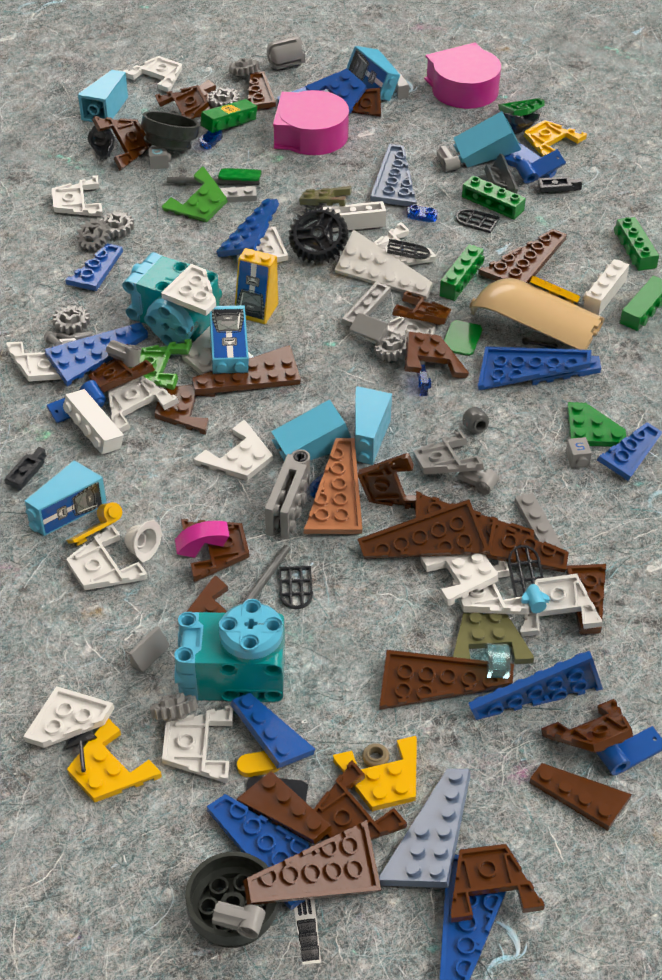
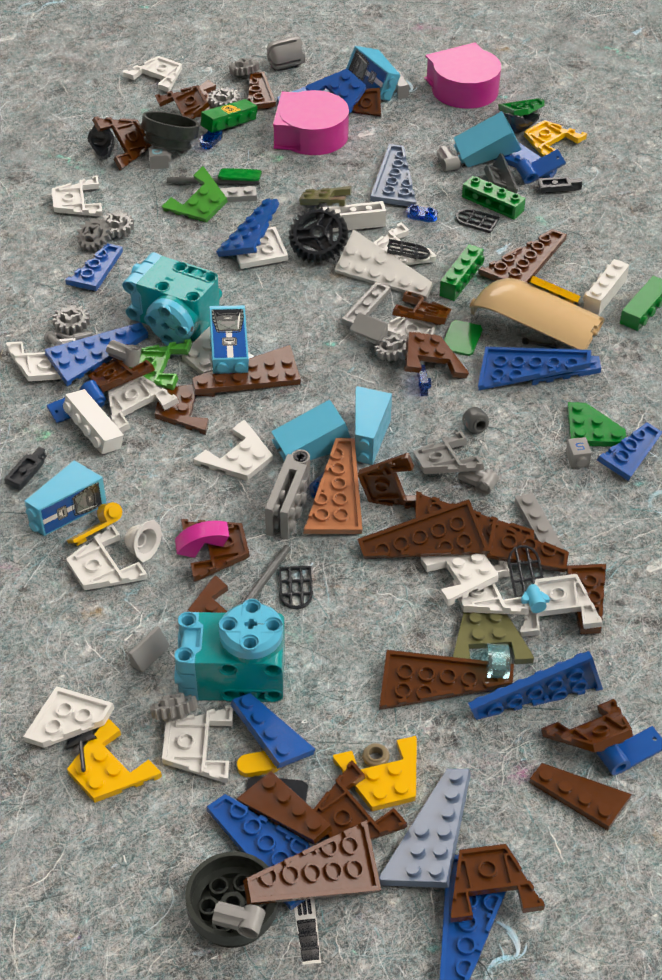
medium azure slope [78,70,128,122] -> none
white plate [161,264,216,316] -> none
slope [235,248,278,324] -> none
green brick [614,217,659,271] -> none

